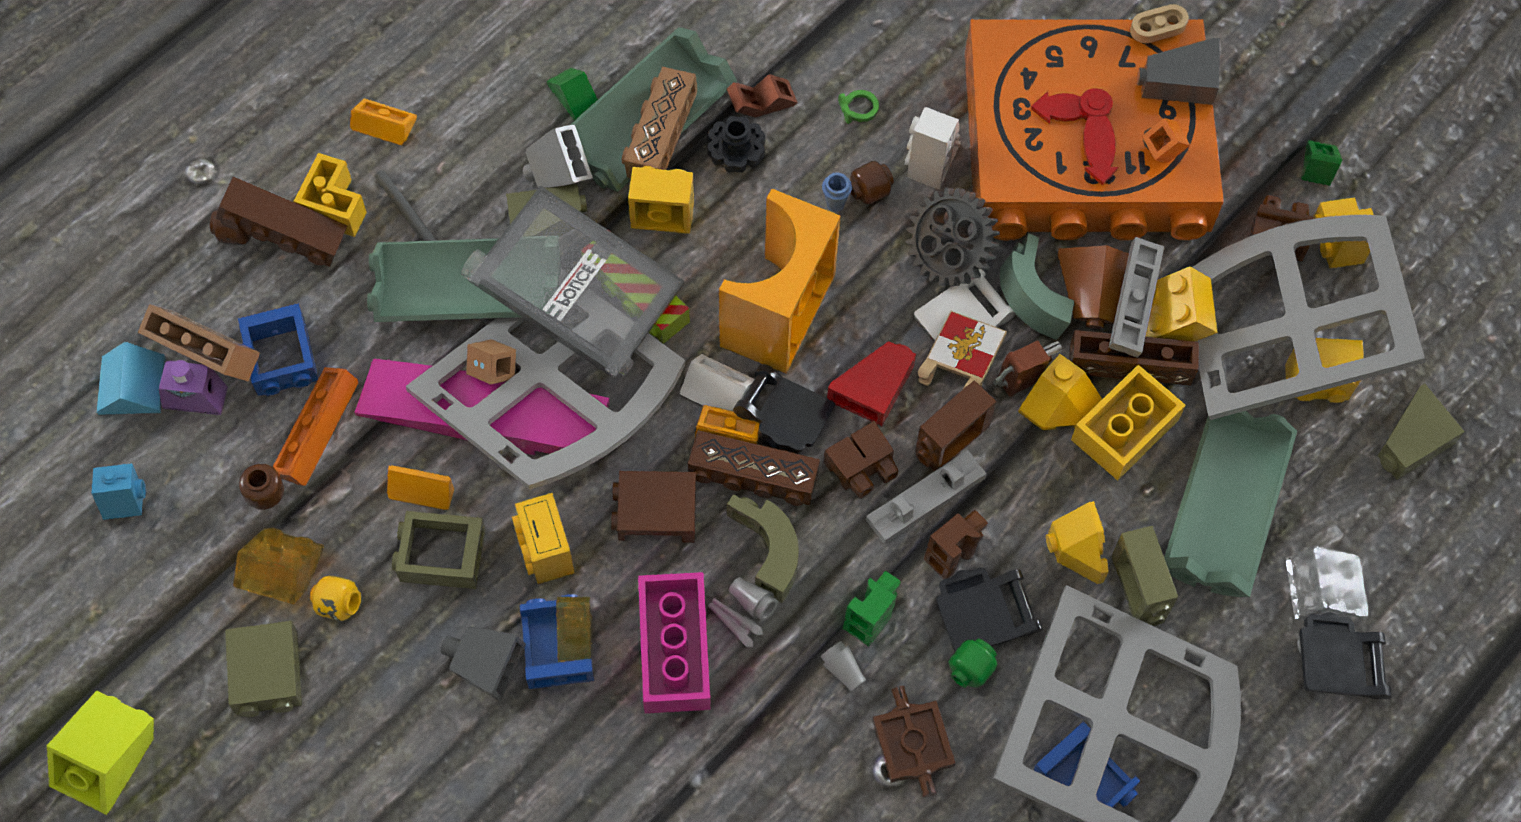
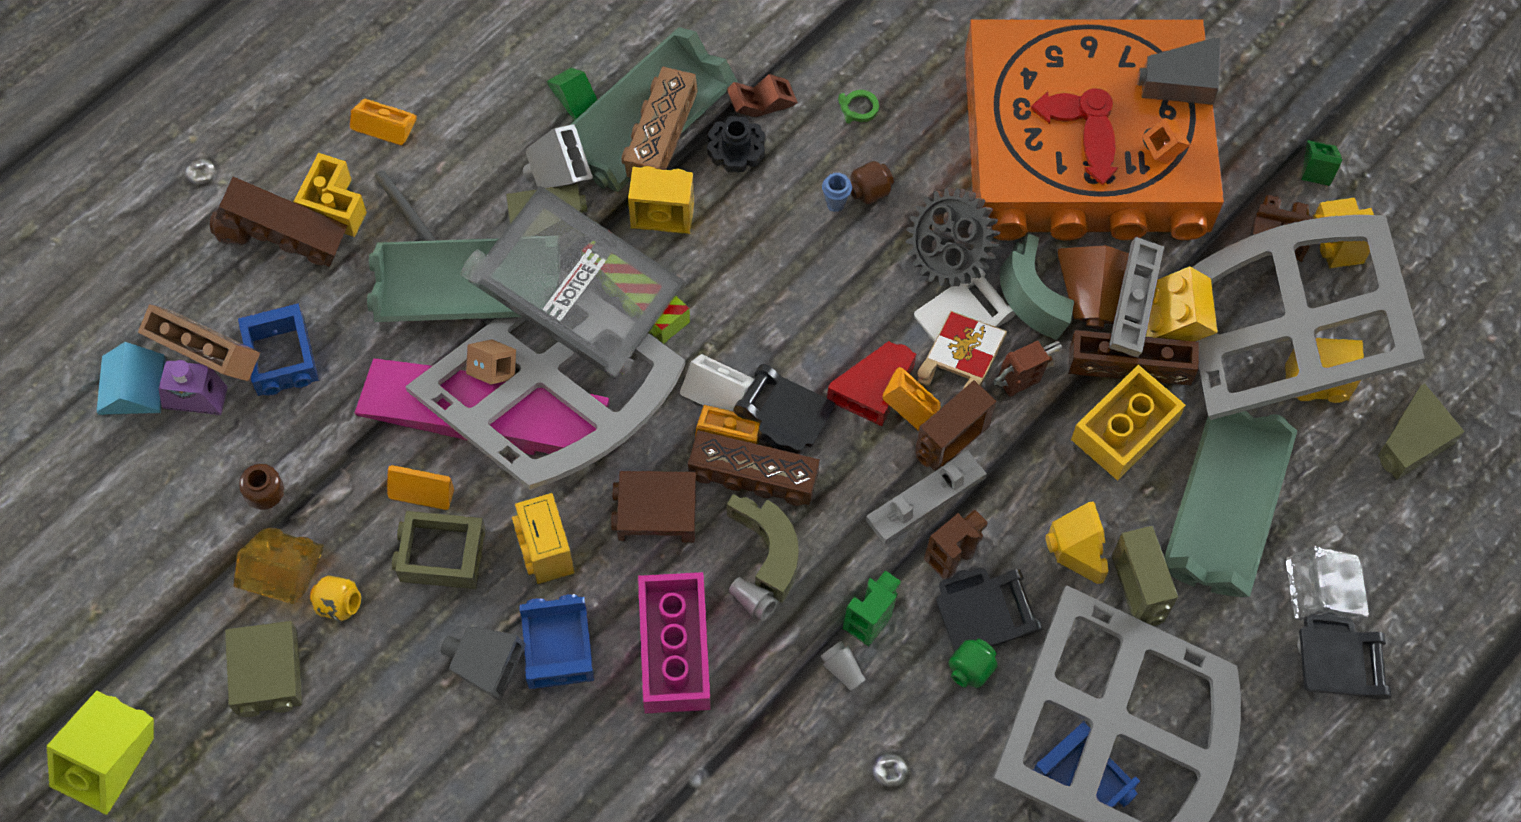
dark azure head [91,463,146,520] -> none
orange slope [273,367,359,486] -> none
clear yellow slope [556,597,592,662] -> none
light grey piece [708,598,763,648] -> none
light orange piece [719,188,841,374] -> none
reddish brown hips [823,421,899,499] -> none
reddish brown plate [872,686,956,798] -> none
white wedge [905,107,961,190] -> none
yellow slope [1018,354,1102,430] -> none
tan plate [1130,4,1189,43] -> none
none -> light orange slope [883,367,941,431]

